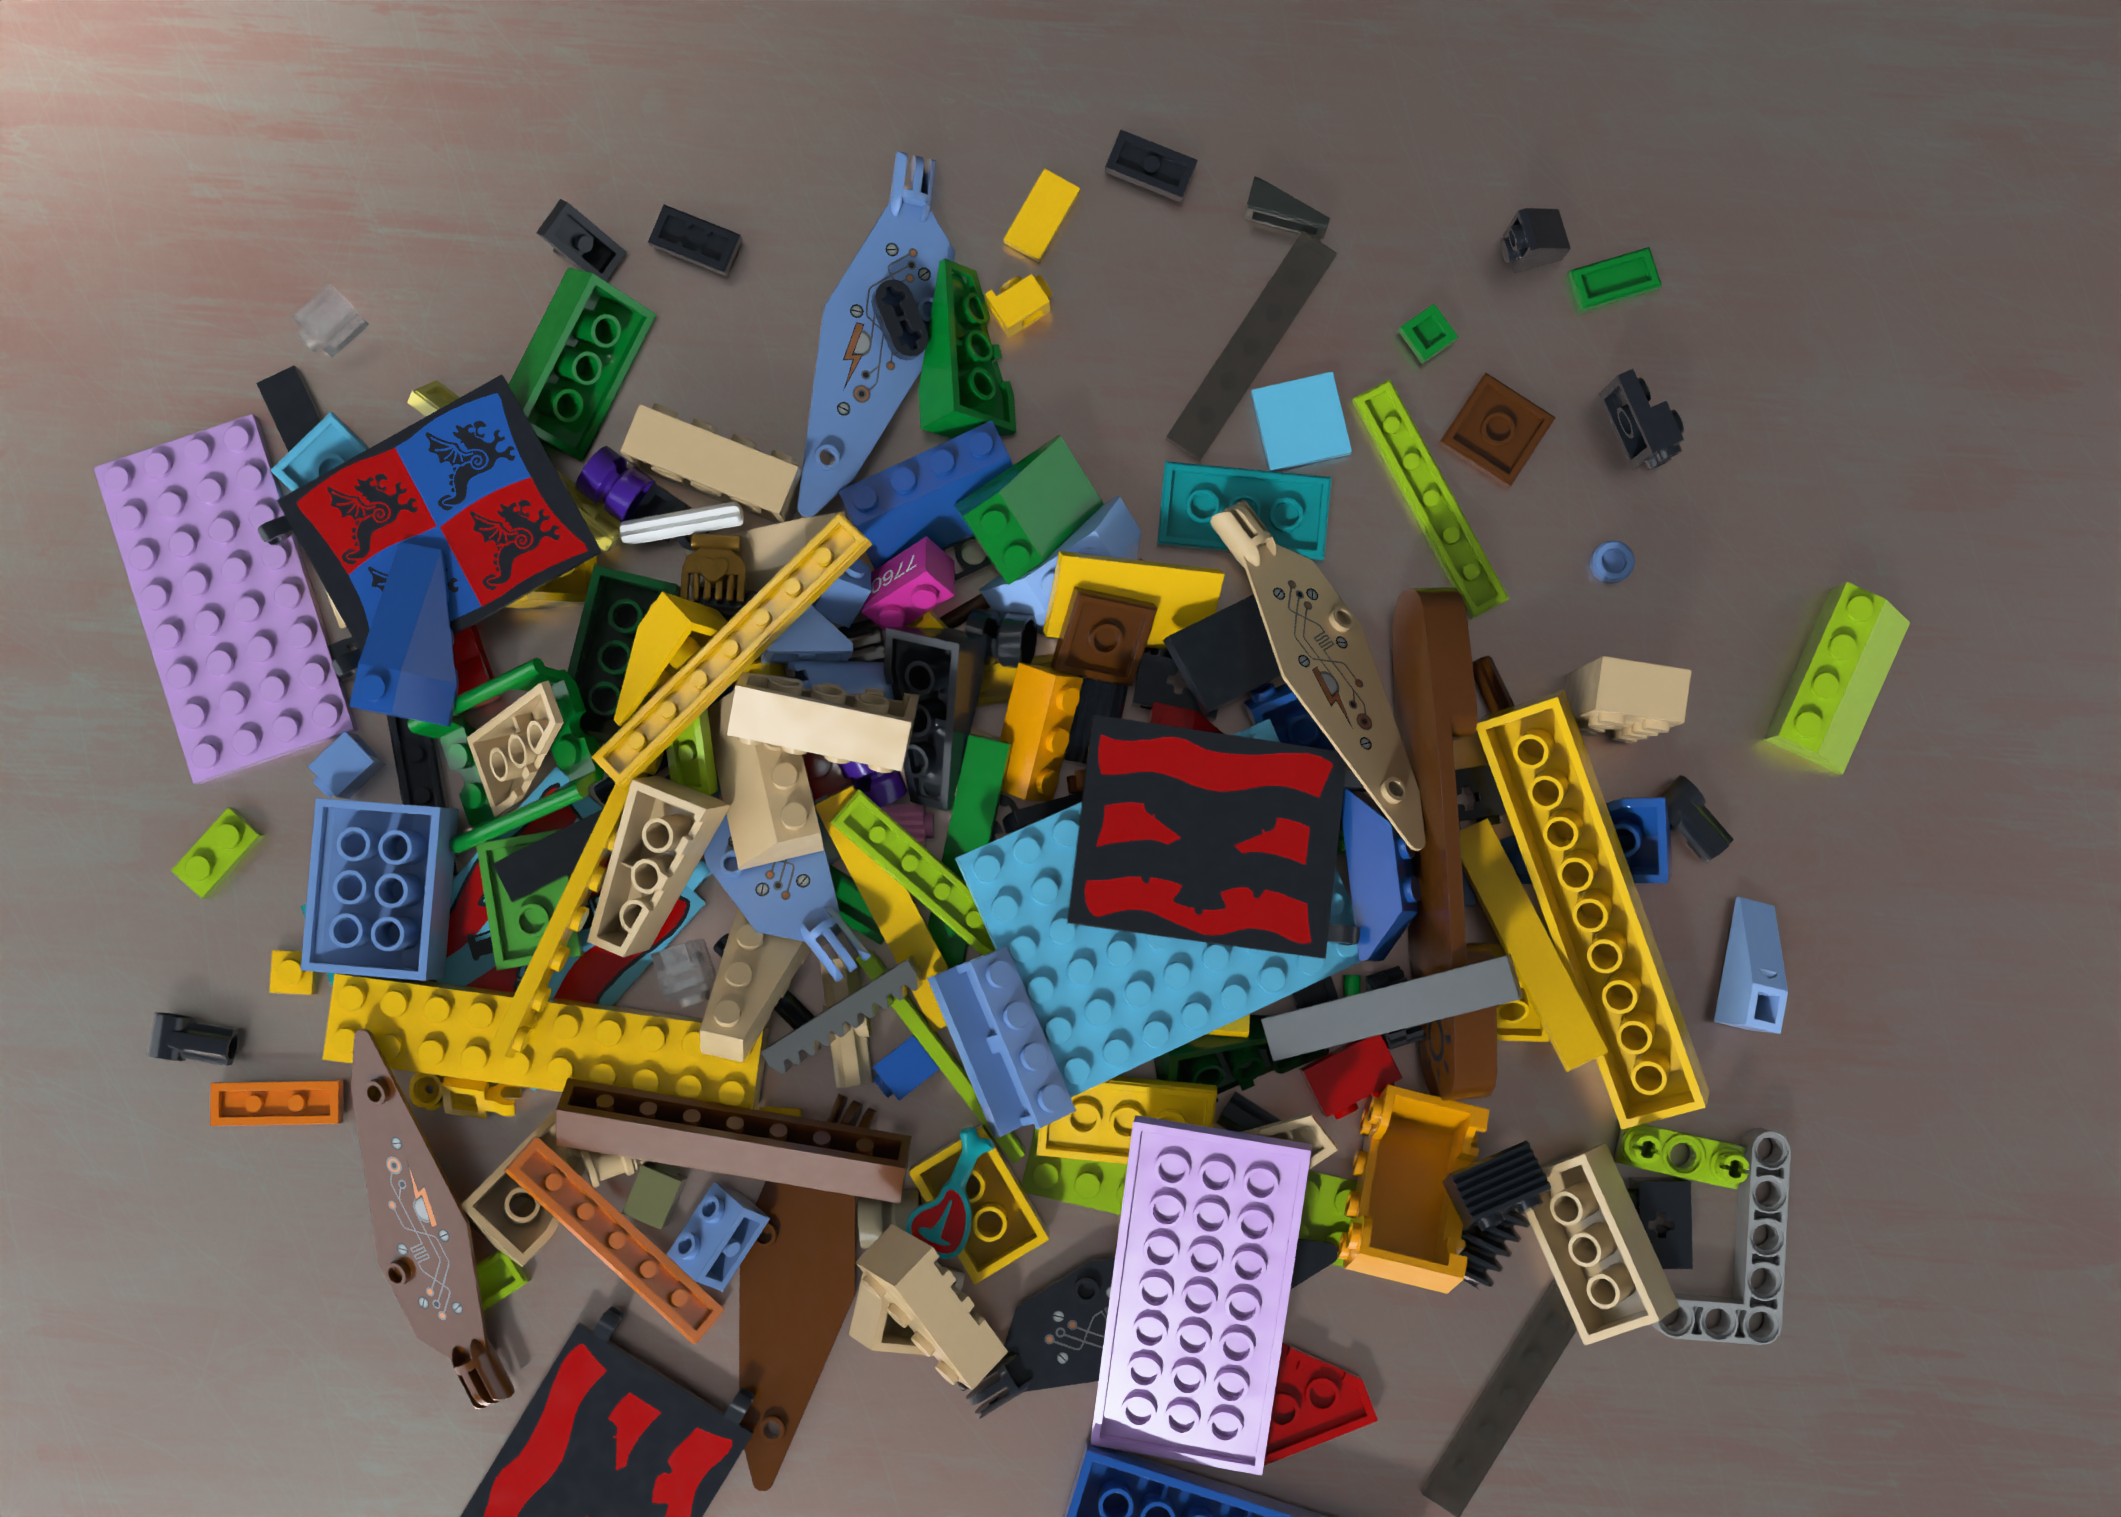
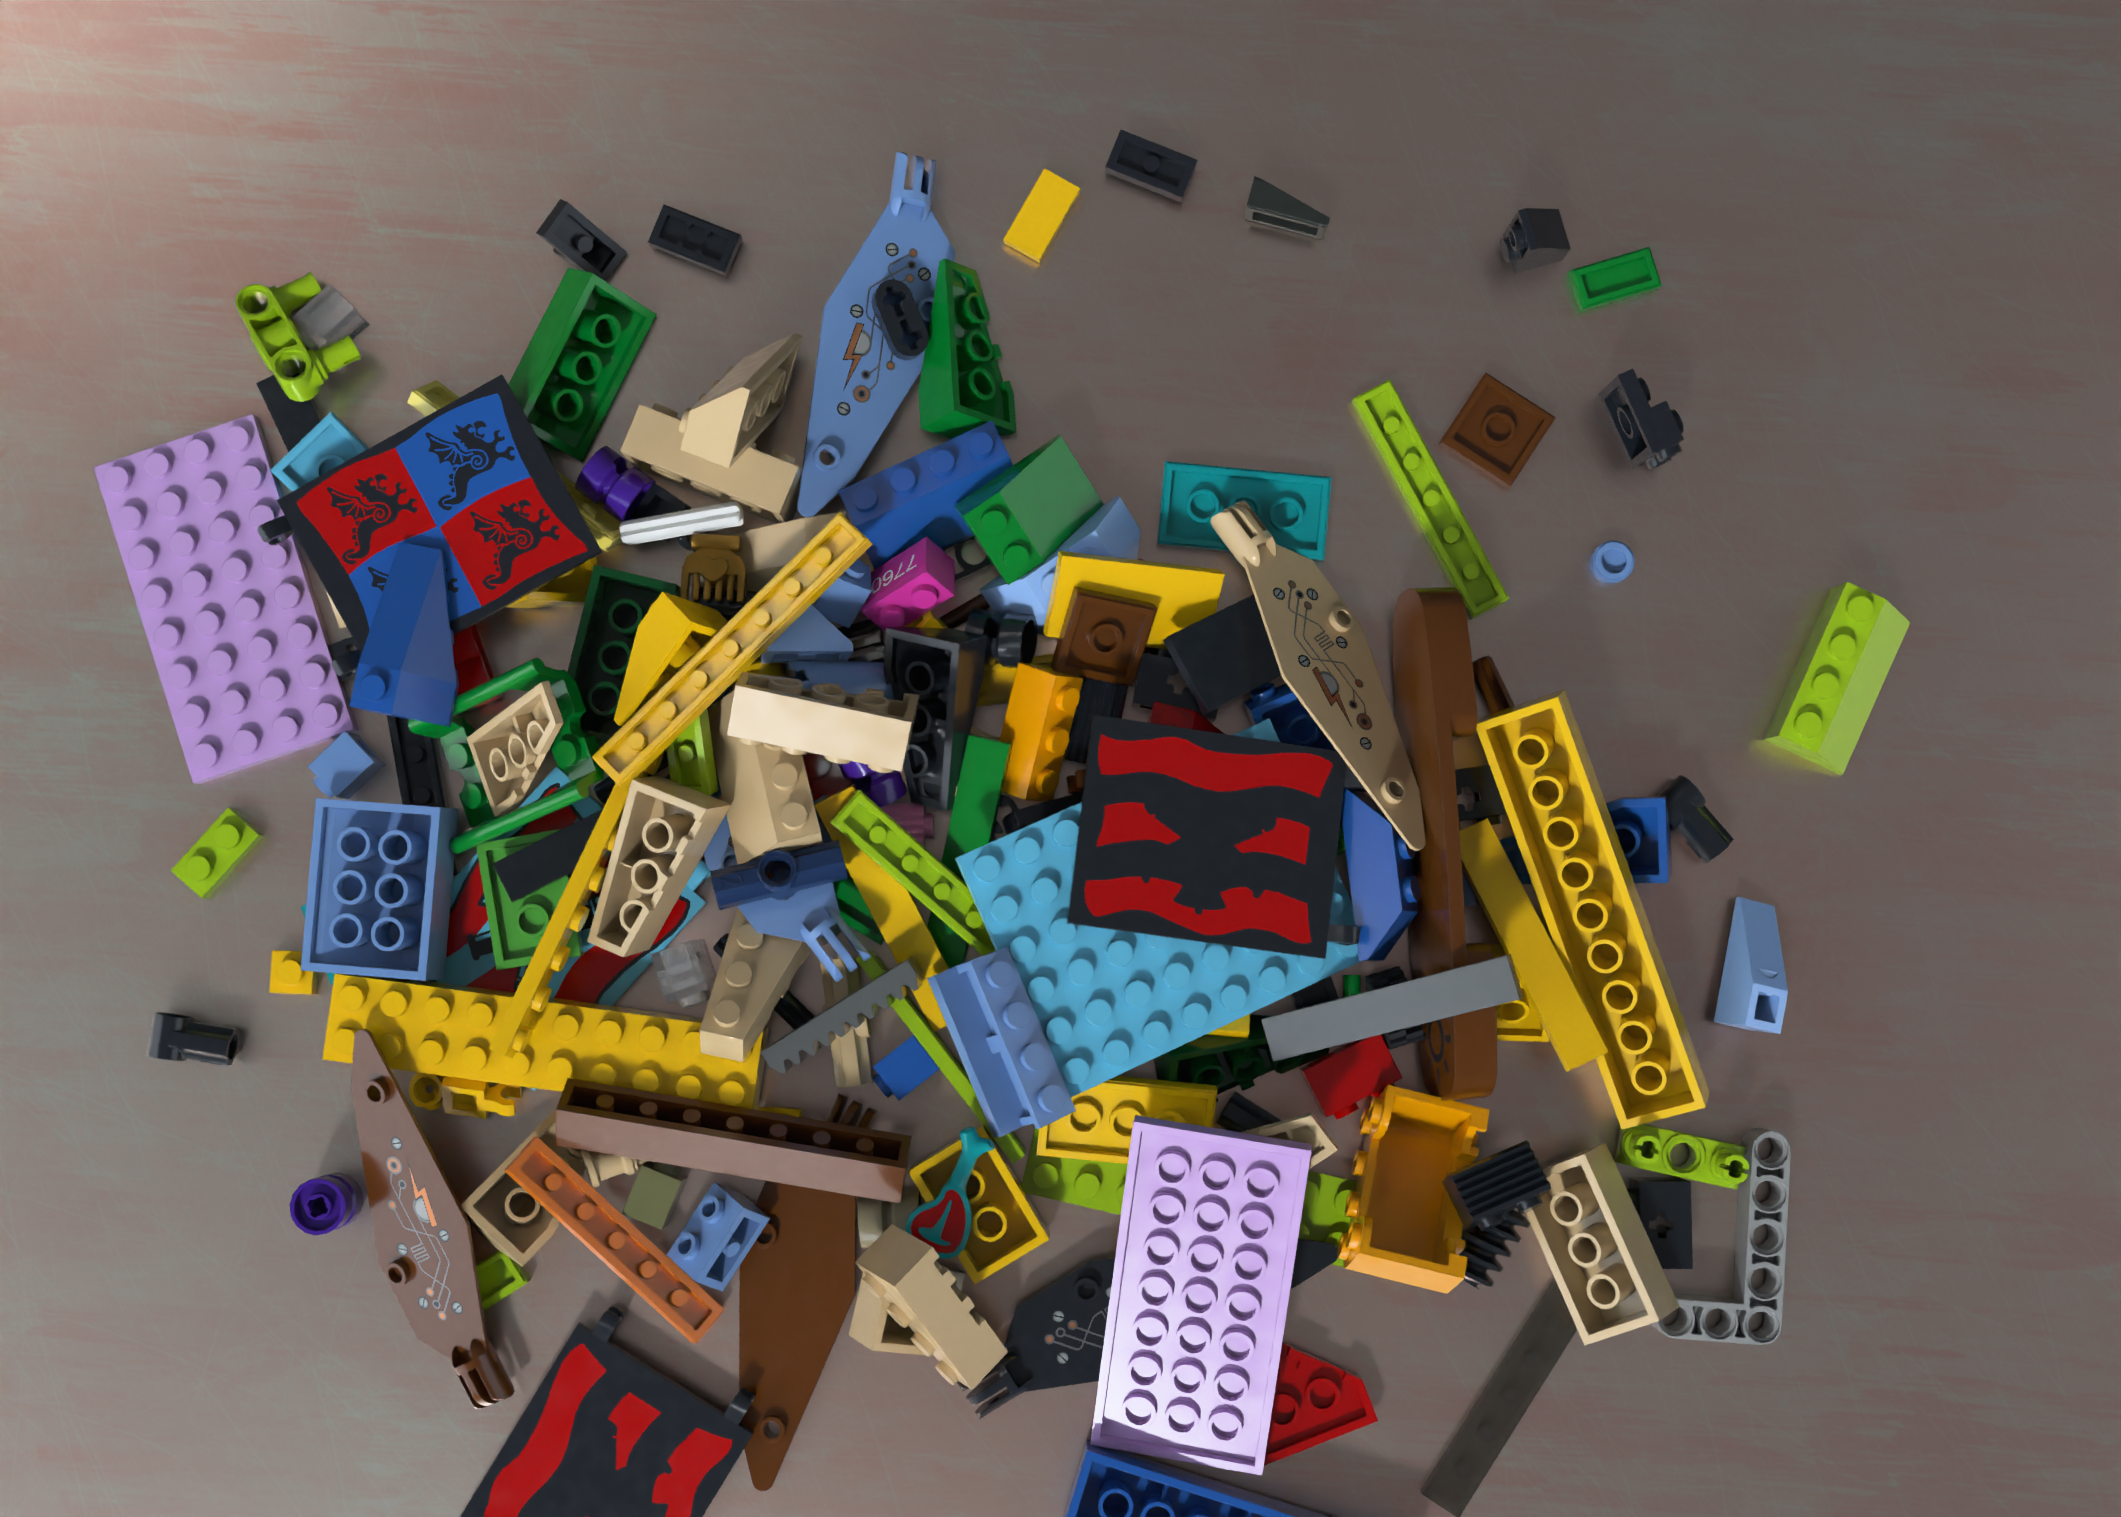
orange plate [210,1080,344,1126] -> none
yellow brick [985,274,1053,338] -> none
clear smoke tile [1166,231,1338,462] -> none
medium azure tile [1251,371,1352,472] -> none
green plate [1398,304,1458,364] -> none
tan brick [1564,656,1692,743] -> none
none -> lime piece [235,272,361,402]
none -> dark purple wheel [289,1172,363,1236]
none -> tan slope [679,333,803,468]
none -> dark blue piece [710,840,848,910]

